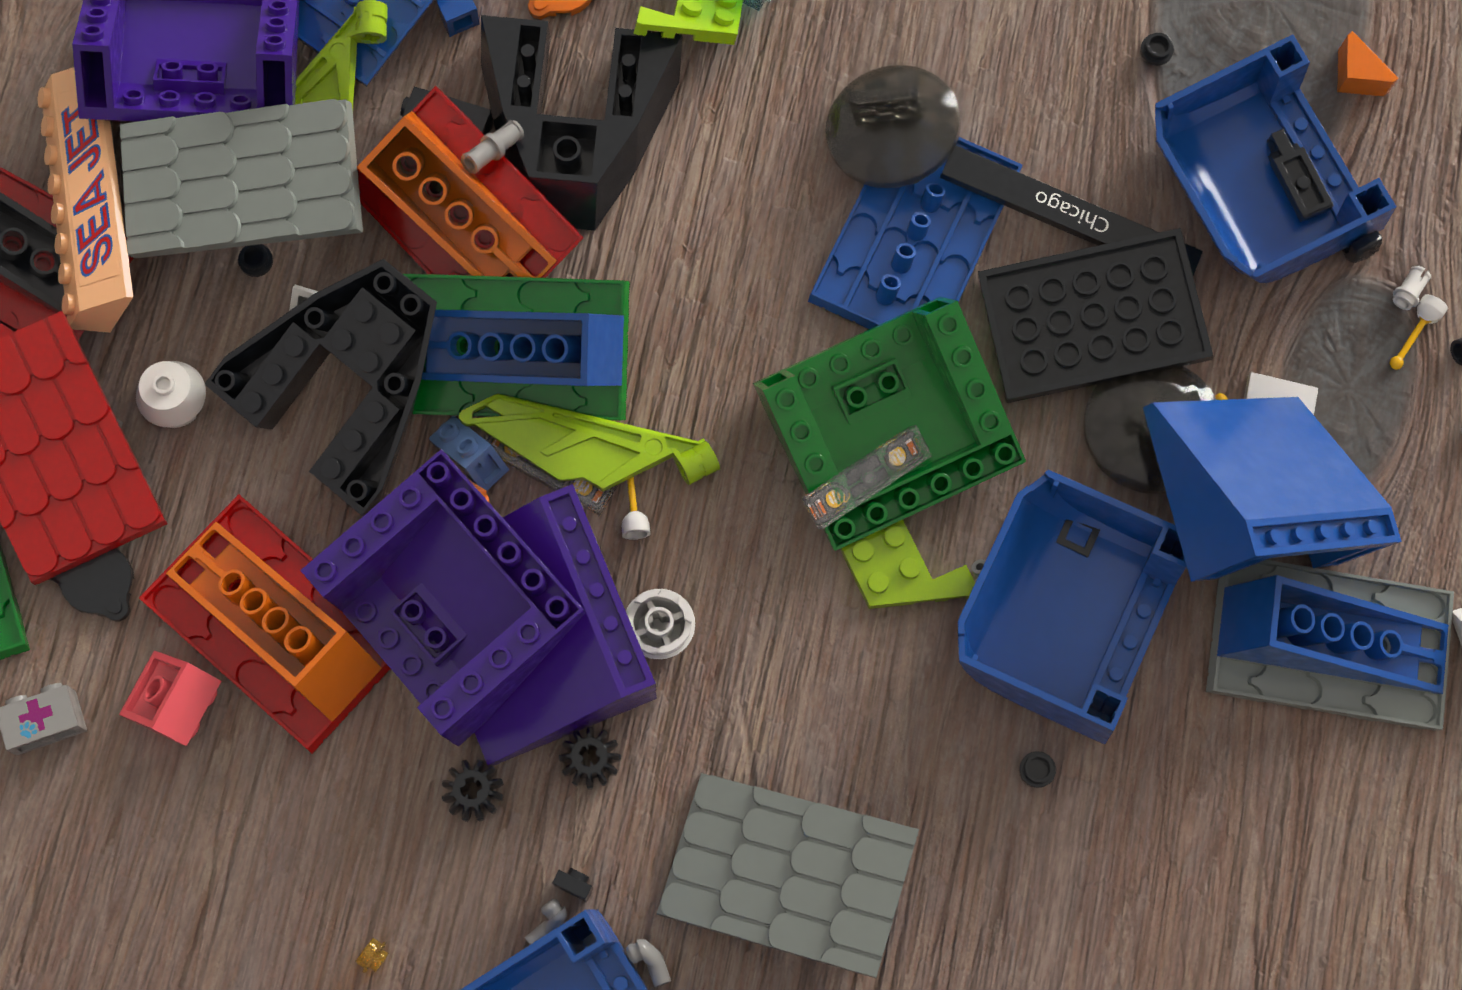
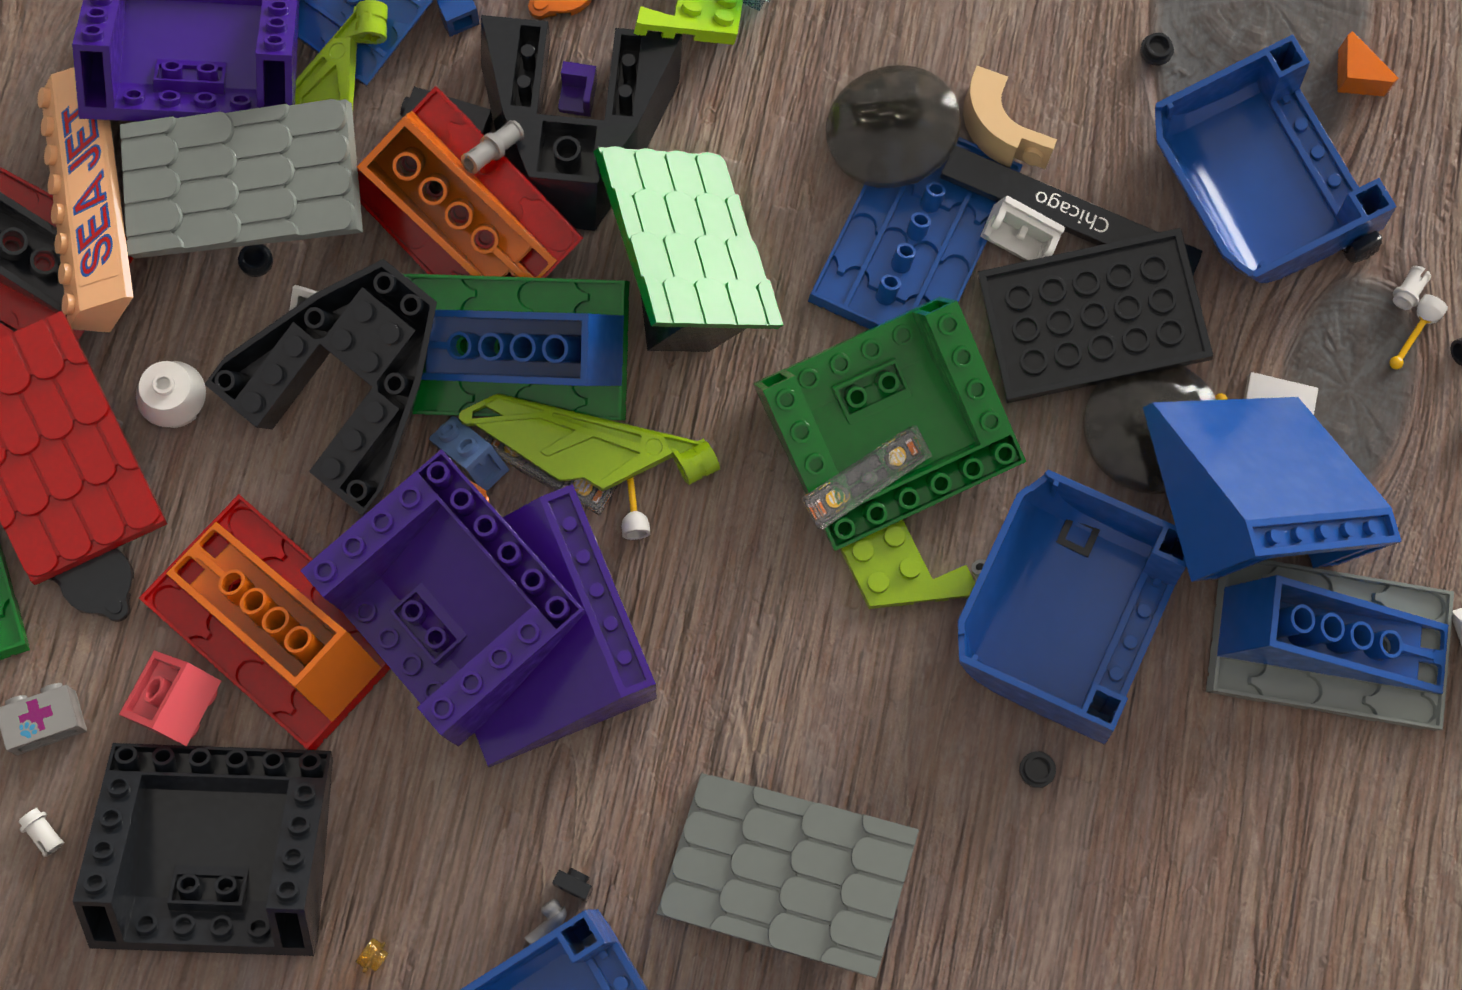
black gear [442,759,504,822] -> none
black gear [559,727,621,790] -> none
white cone [626,589,695,659] -> none
light grey arm [626,939,671,988] -> none
black hinge [1266,129,1334,222] -> none
none -> white pin [18,808,64,857]
none -> black slope [72,743,333,956]
none -> dark purple panel [558,61,597,117]
none -> piece [593,146,784,352]
none -> tan arch [963,66,1057,169]
none -> white hinge [980,196,1065,261]

